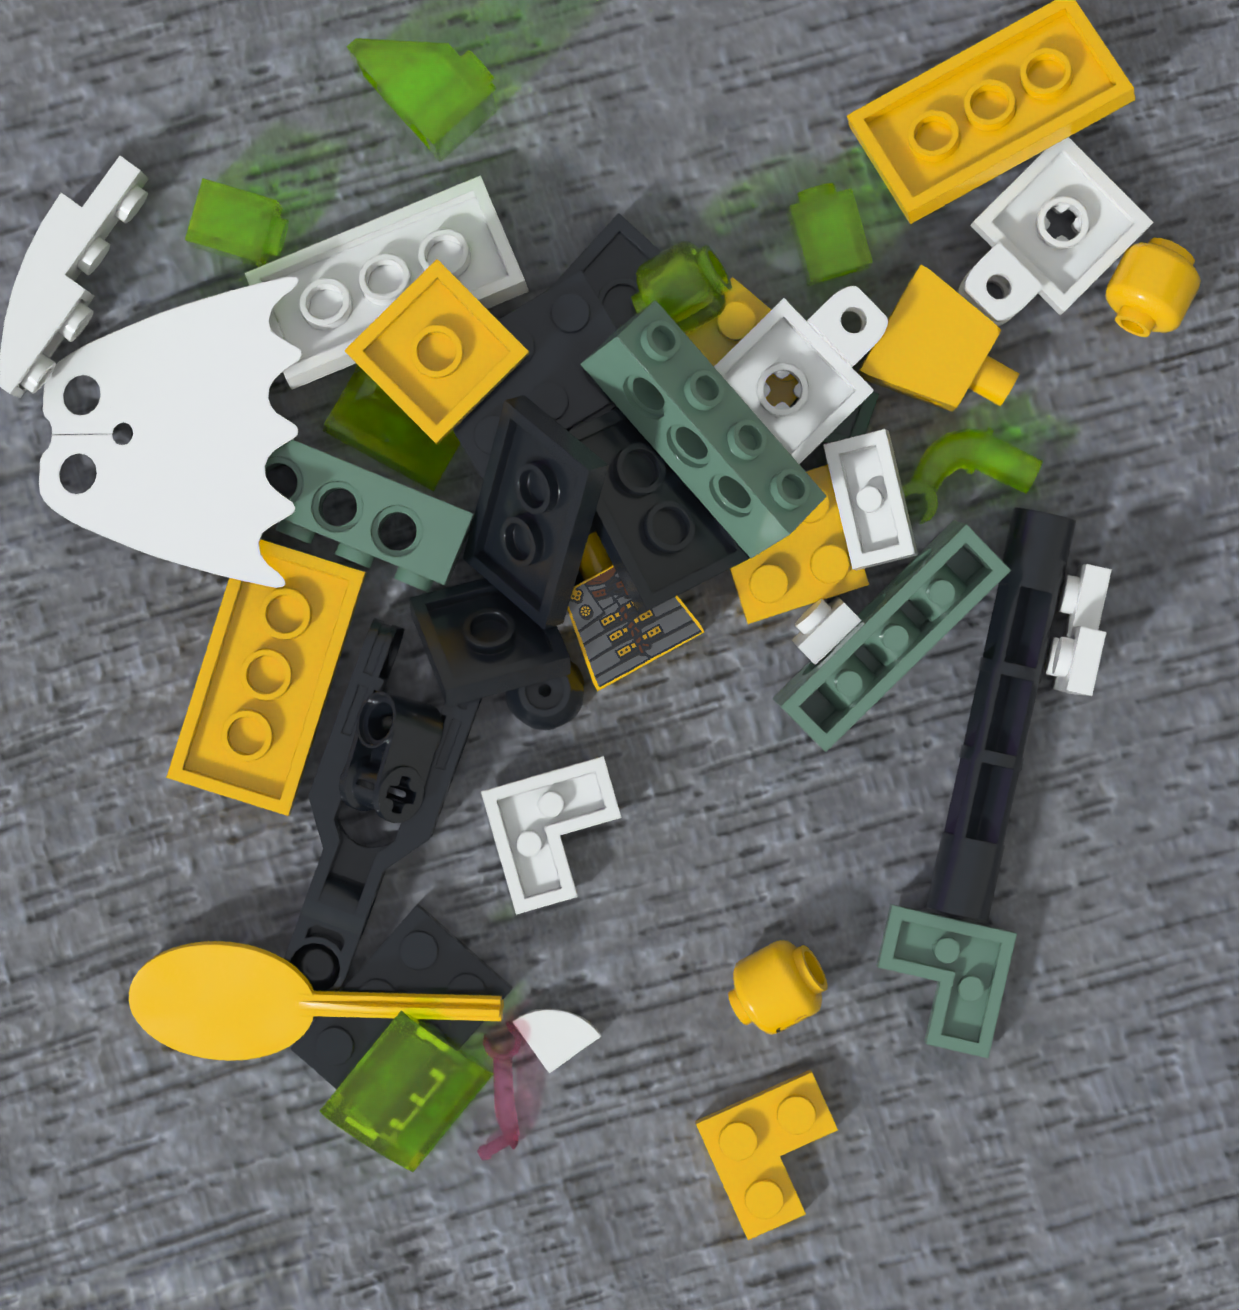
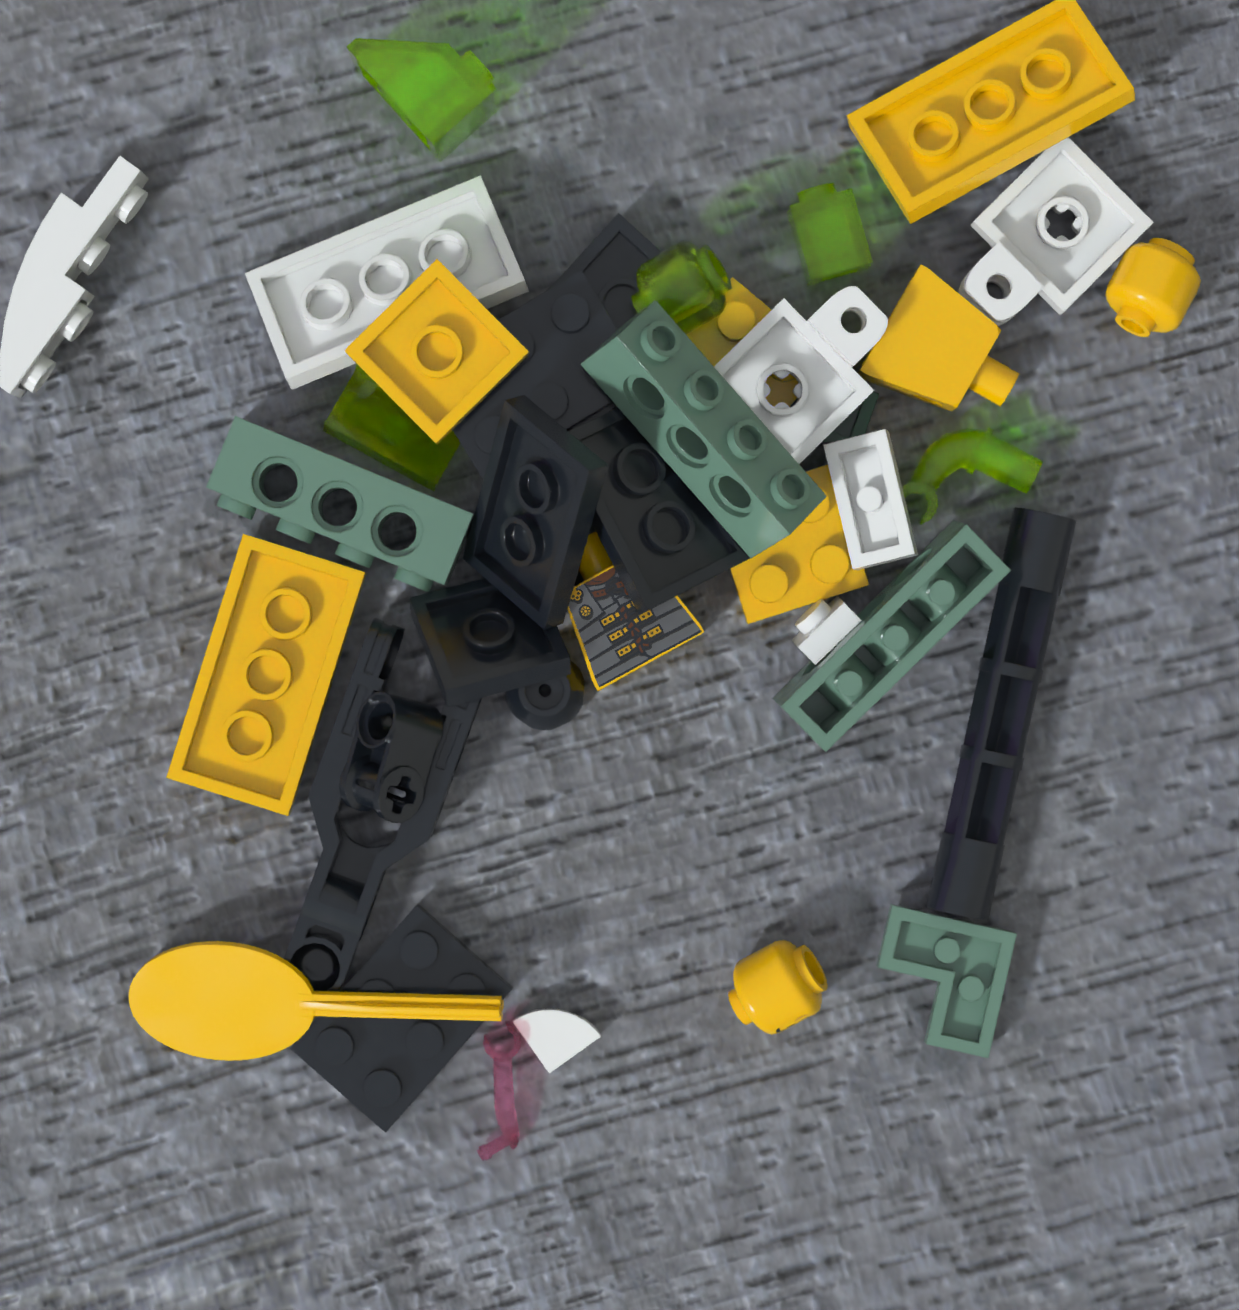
white piece [39,276,302,588] -> none
clear neon green brick [185,178,289,267] -> none
clear neon green slope [320,1010,493,1172] -> none
white plate [481,756,621,915] -> none
yellow plate [695,1069,838,1240] -> none
white plate [1045,564,1112,696] -> none

